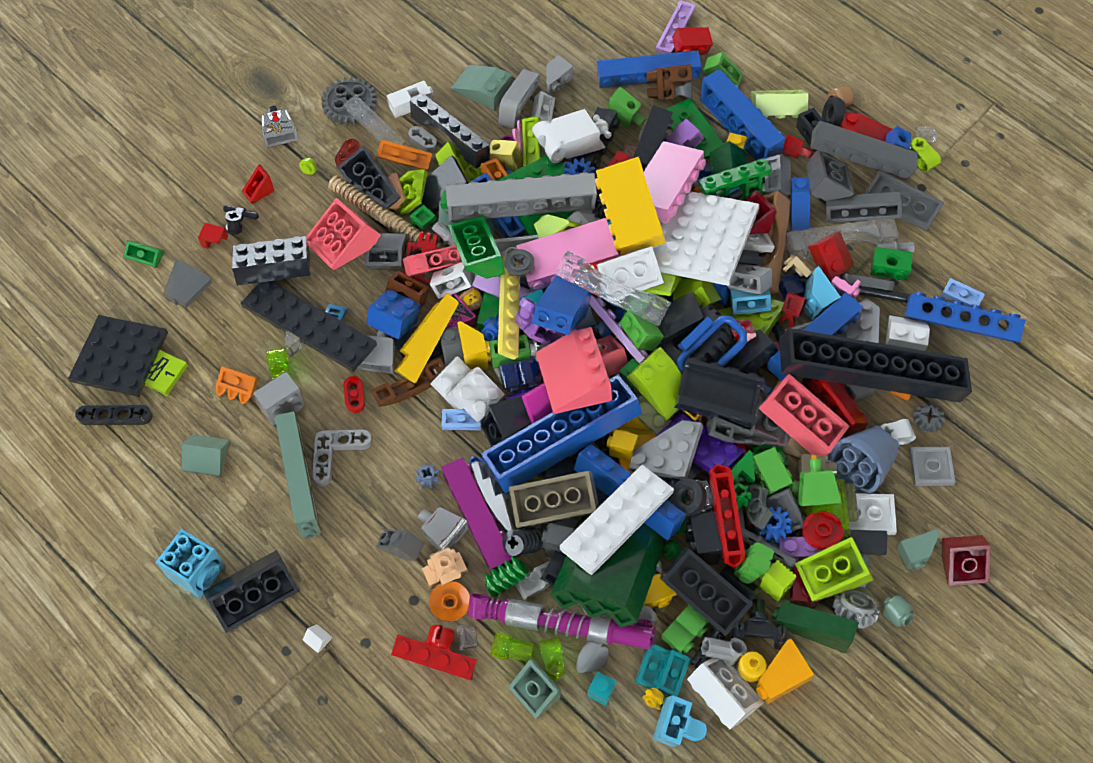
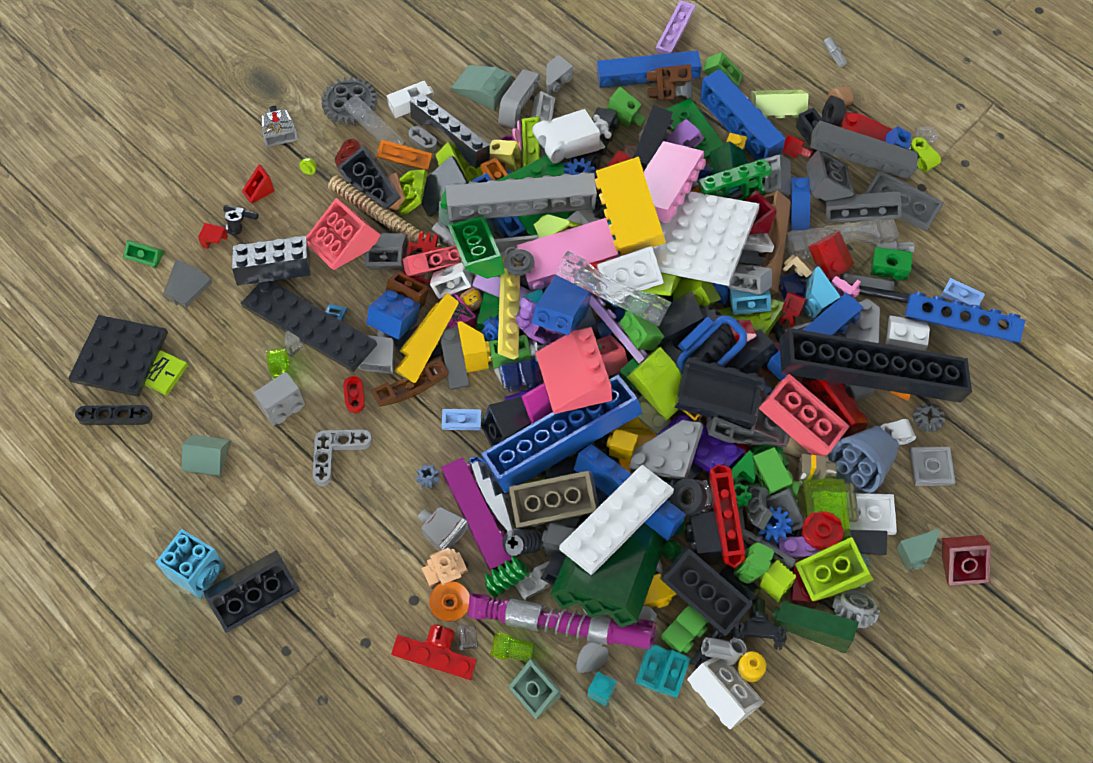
orange plate [216,366,259,405] -> none
sand green brick [275,411,321,538] -> none
white slope [303,624,332,653] -> none
dark grey slope [376,529,425,561] -> none
green panel [410,205,437,230] -> none
white bracket [430,356,505,422] -> none
clear neon green piece [539,637,565,681] -> none
yellow plate [643,688,664,710] -> none
medium azure brick [653,695,707,747] -> none
red brick [672,27,713,55] -> none
light orange slope [756,638,814,704] -> none
bright green torso [798,459,841,506] -> none
sand green head [882,595,915,627] -> none
none -> light grey axle [823,37,847,68]

